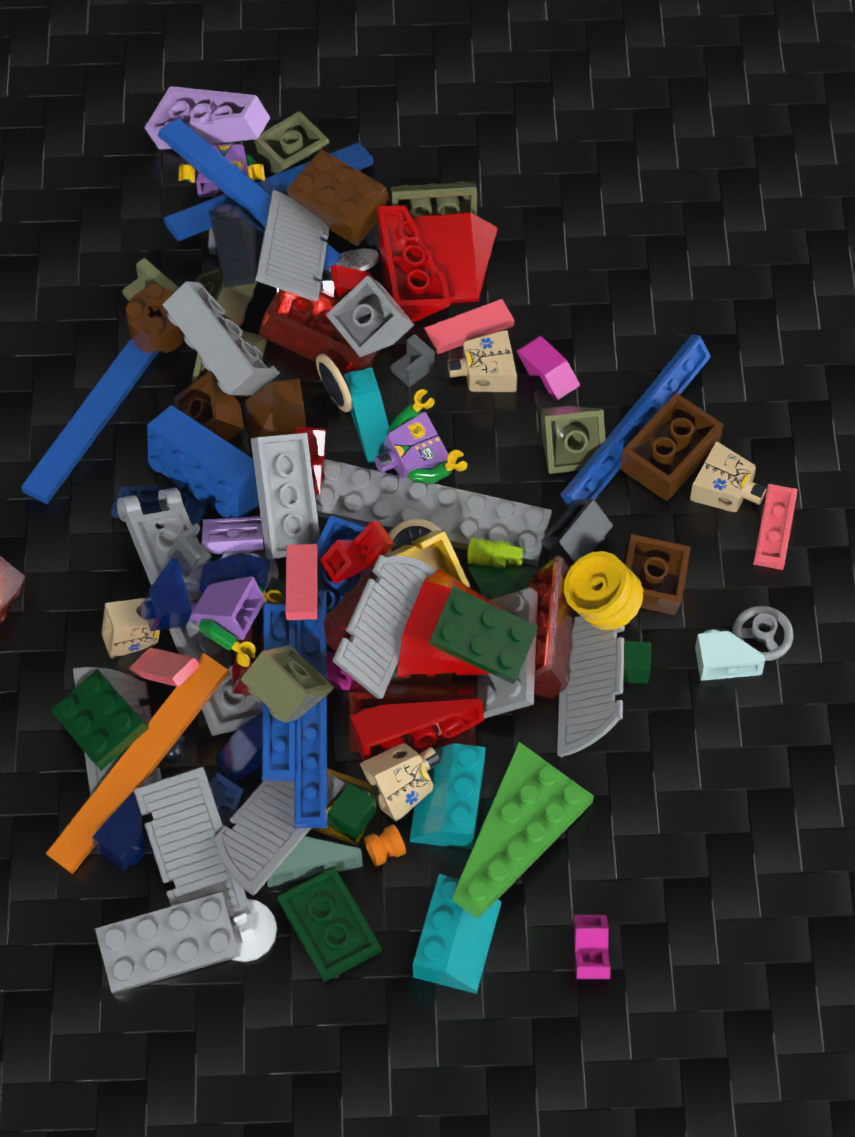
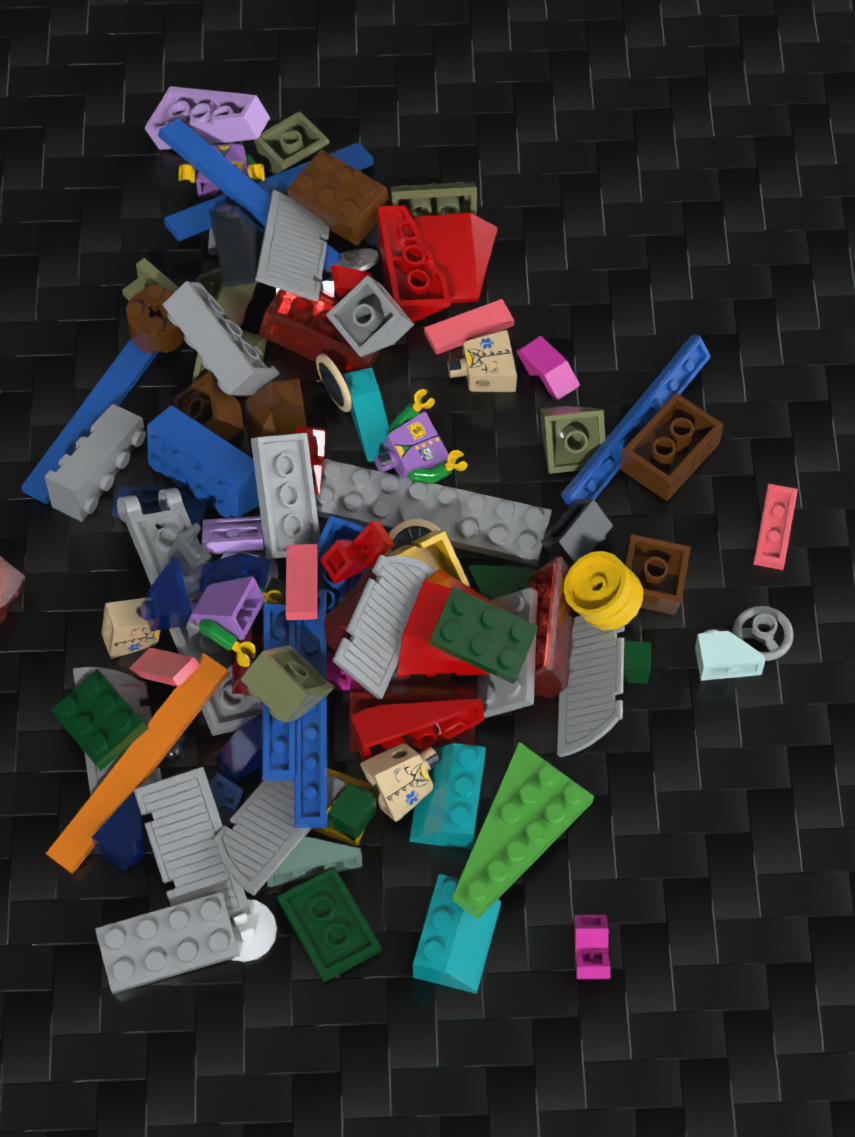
orange wheel [364,824,406,866] -> none
dark grey panel [391,334,435,387] -> none
lime hinge [468,537,524,568] -> none
tan torso [690,442,766,512] -> none
none -> light grey wedge [44,404,146,522]

